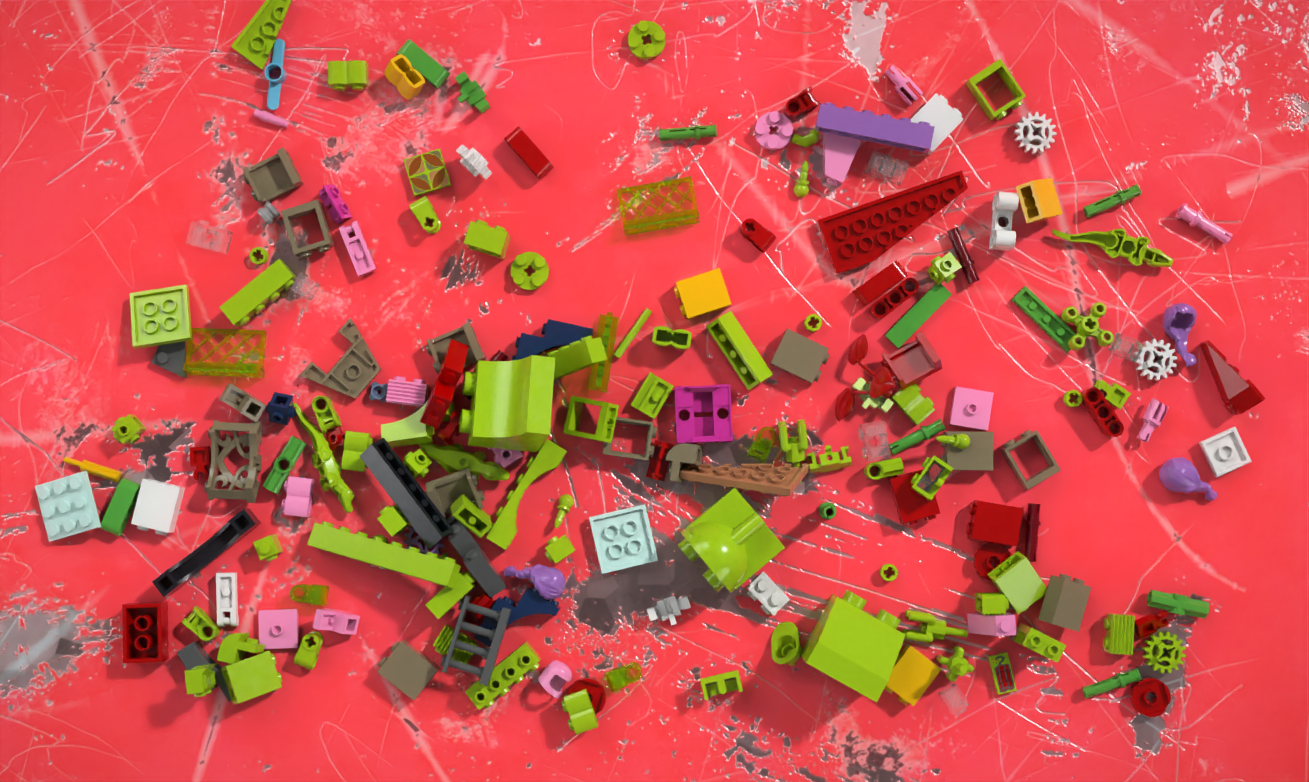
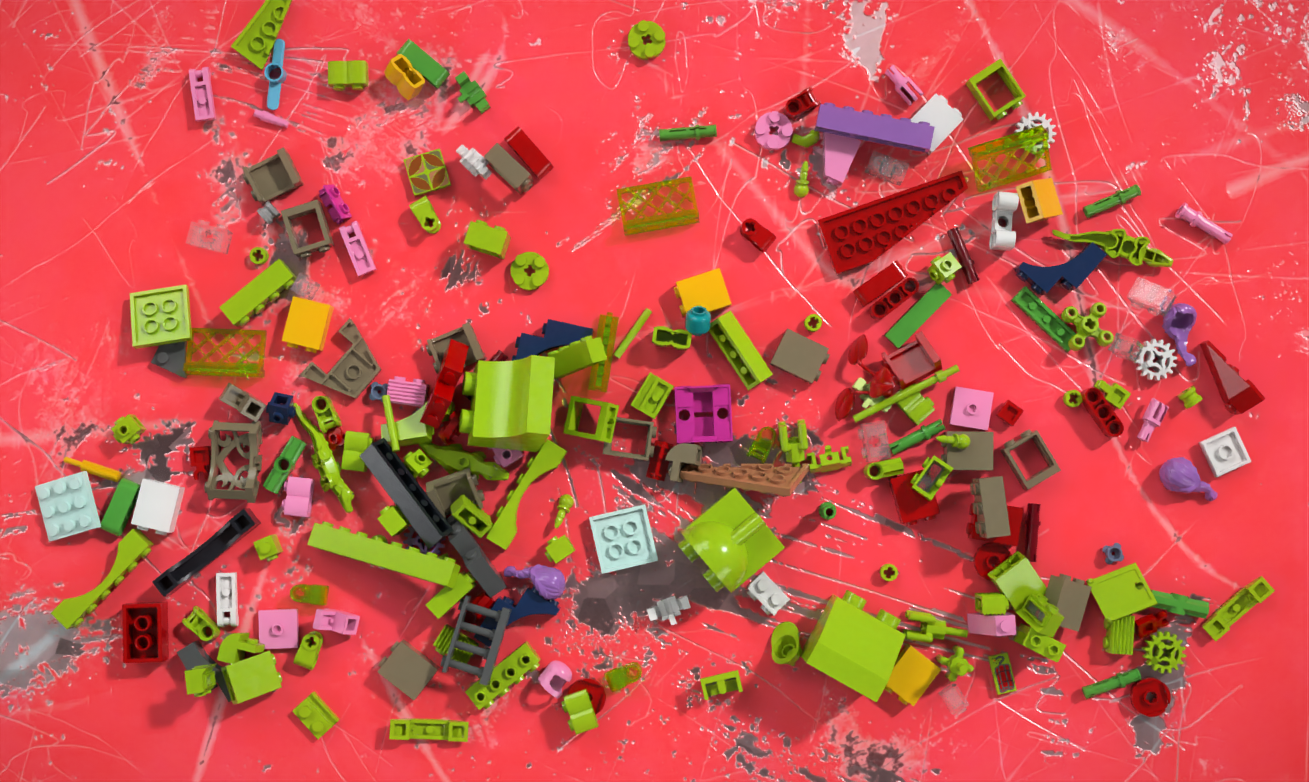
none -> lime arch [51,529,154,629]
none -> bright pink plate [189,67,216,122]
none -> yellow brick [282,296,334,353]
none -> lime plate [292,691,340,739]
none -> lime bar [382,395,400,452]
none -> lime slope [389,718,469,742]
none -> dark tan window [484,143,533,195]
none -> teal head [685,306,711,336]
none -> lime bar [852,365,960,423]
none -> clear neon green fence [968,125,1052,193]
none -> dark tan brick [970,476,1011,538]
none -> red plate [996,399,1024,426]
none -> dark blue arch [1014,242,1107,295]
none -> lime window [1016,594,1065,637]
none -> lime container [1086,562,1158,624]
none -> sand blue plate [1102,543,1124,564]
none -> clear brick [1126,277,1177,317]
none -> lime wheel [1177,386,1203,409]
none -> lime slope [1202,576,1275,641]

